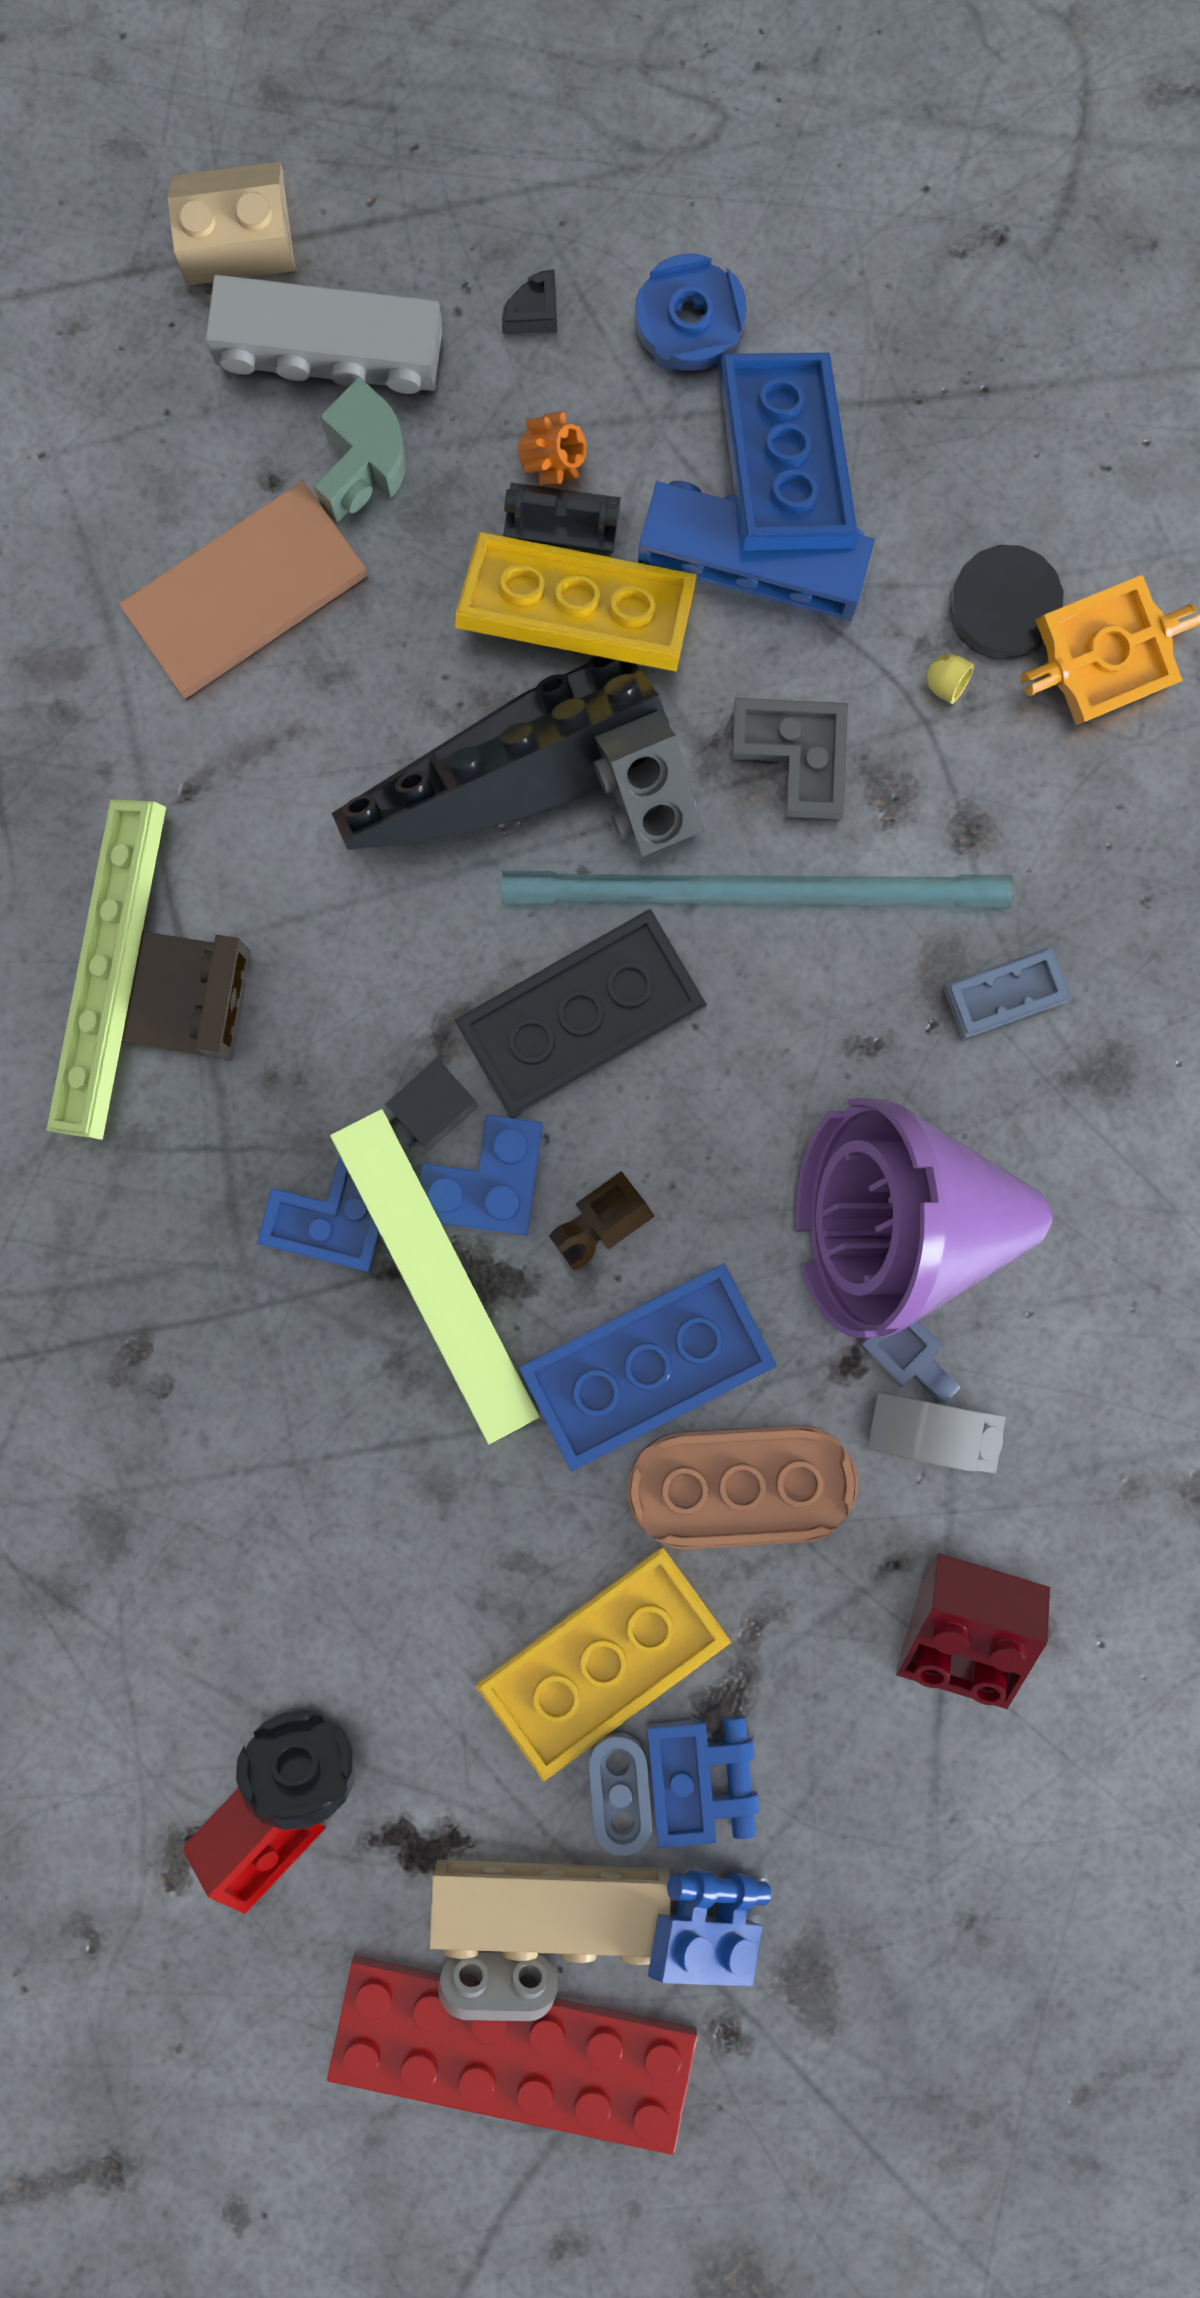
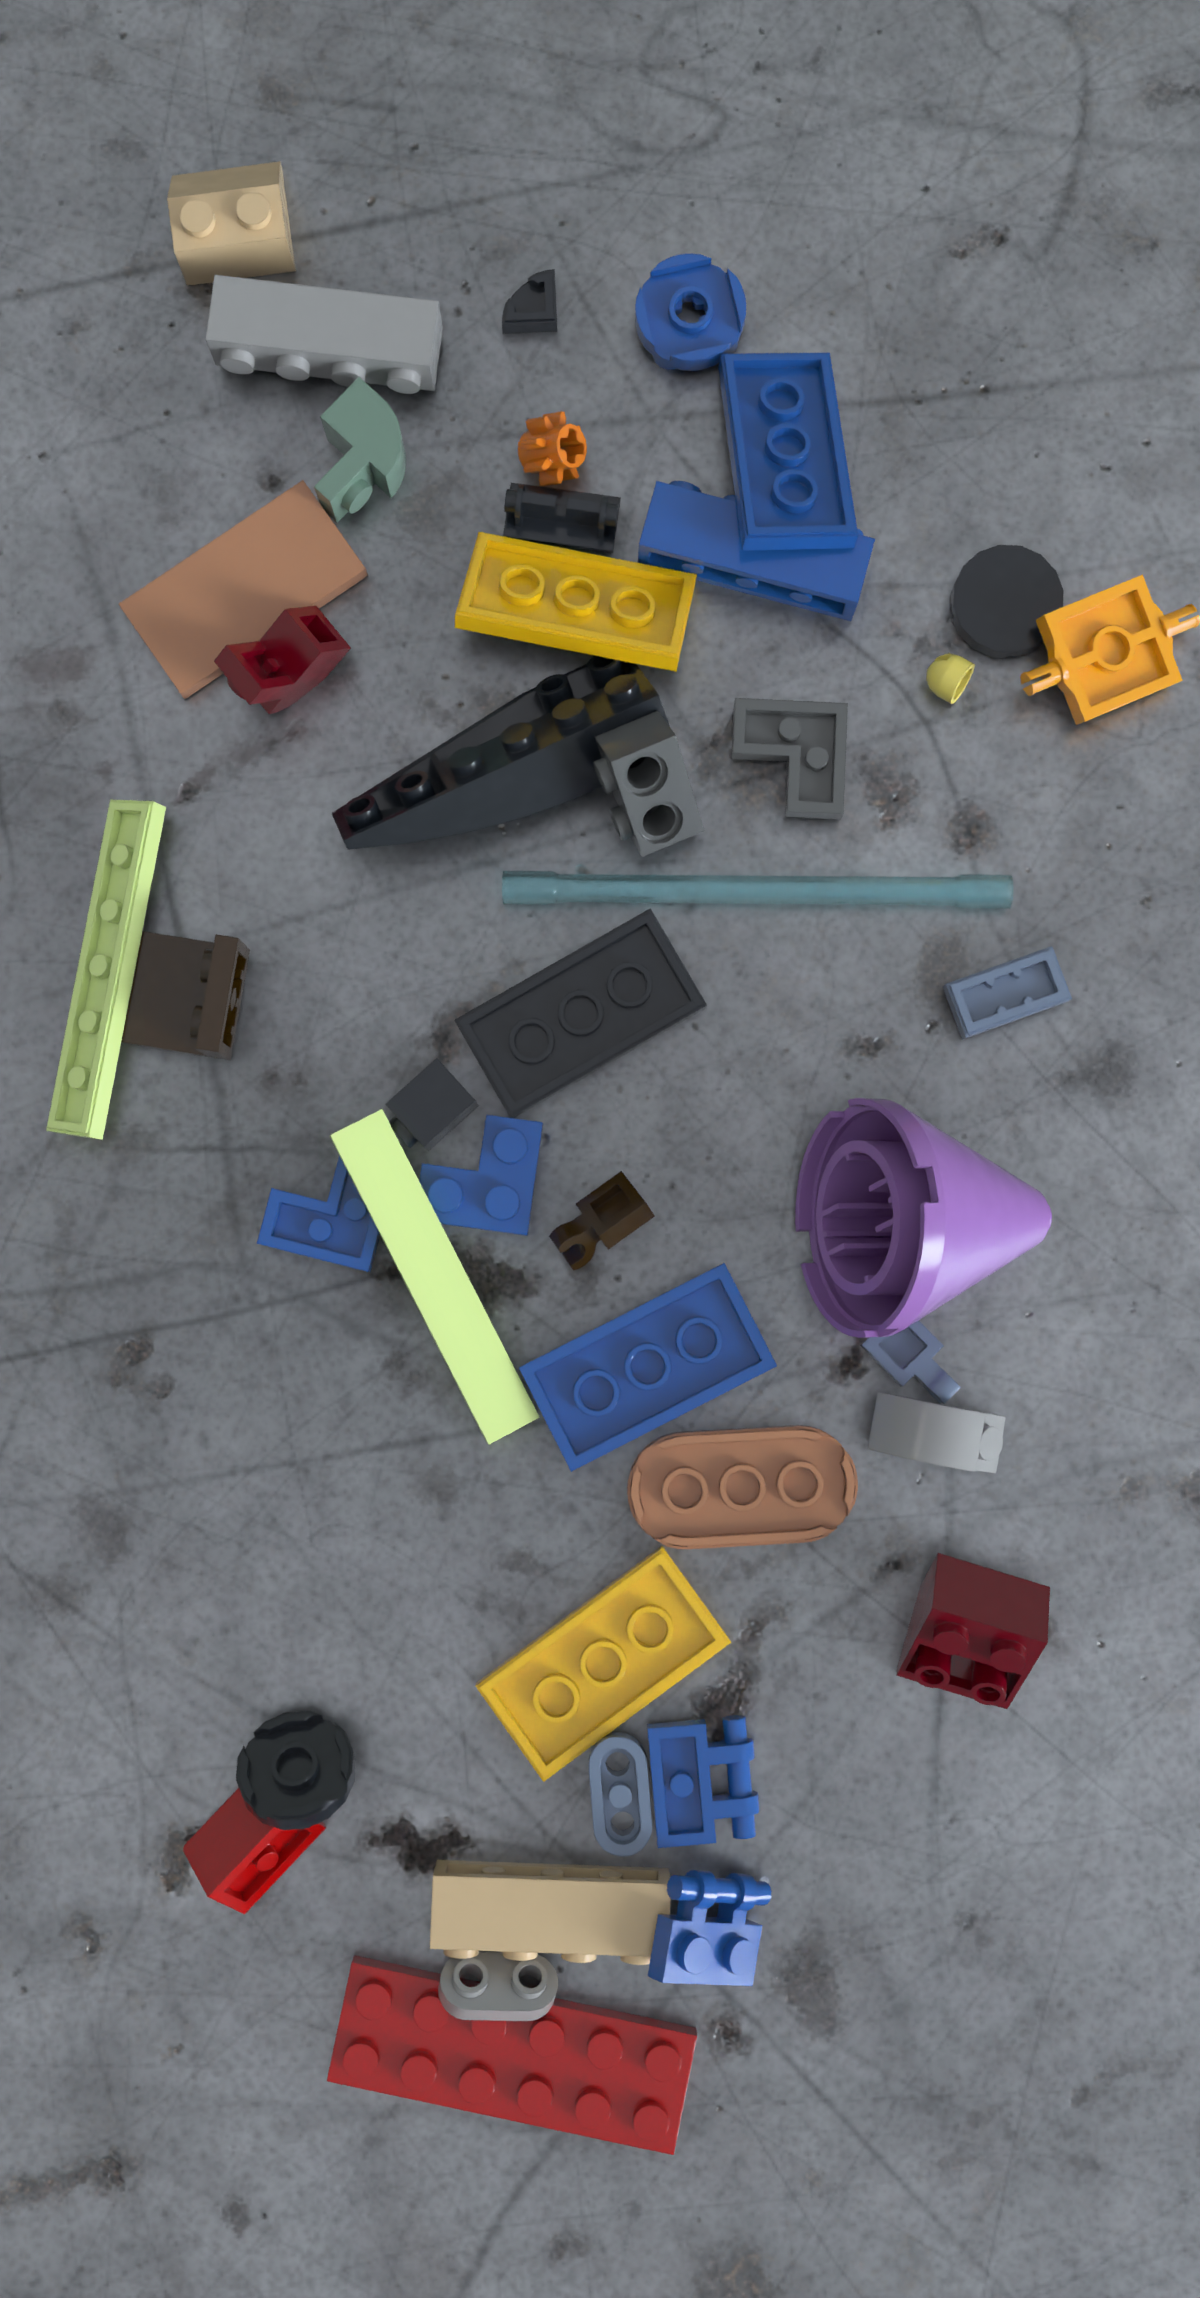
none -> dark red brick [214,606,351,714]

